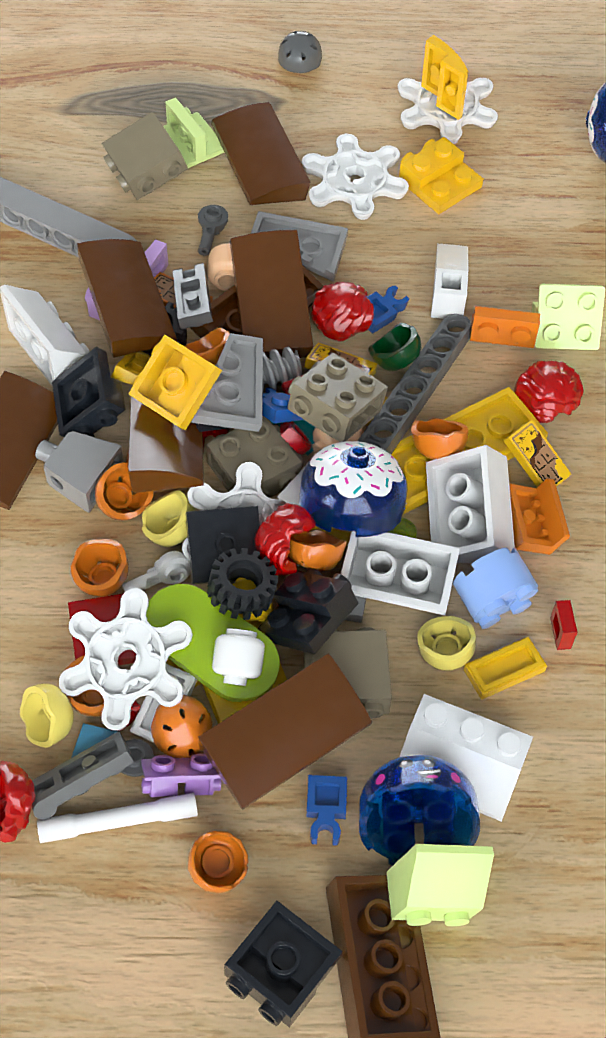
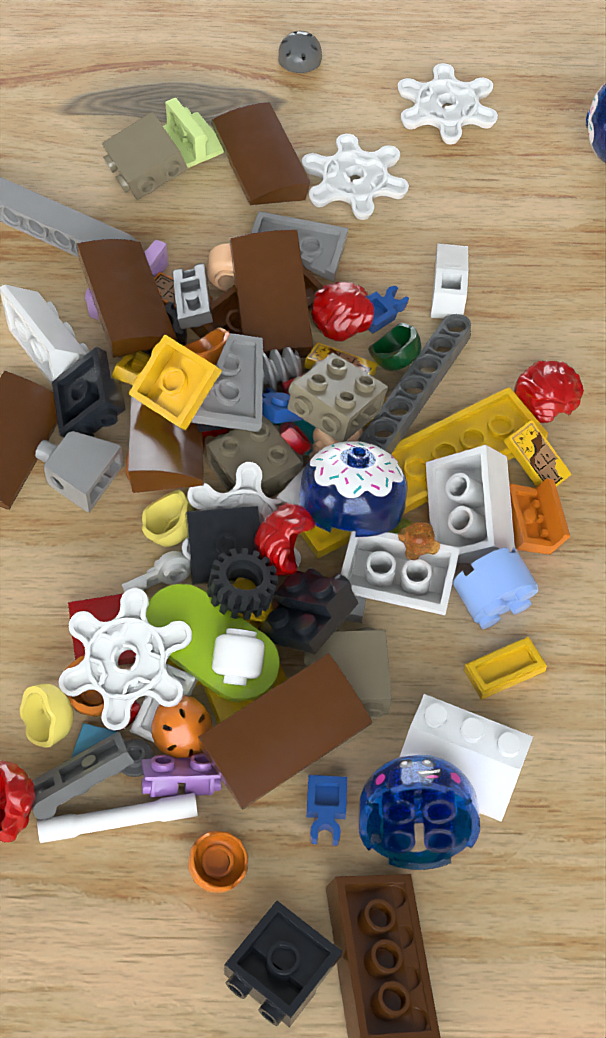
orange helmet [71,539,129,597] -> none
orange helmet [95,462,153,521] -> none
dark grey plate [198,205,228,256] -> none
orange helmet [288,529,347,571] -> none
yellowish green slope [386,844,494,926] -> none
yellow plate [399,137,484,215] -> none
orange helmet [411,418,469,459] -> none
light yellow helmet [417,616,476,671] -> none
yellow slope [421,35,468,120] -> none
orange bracket [470,306,541,348] -> none
yellowish green bracket [532,283,605,350] -> none
red tile [550,600,578,650] -> none
none -> clear orange plate [398,522,440,561]

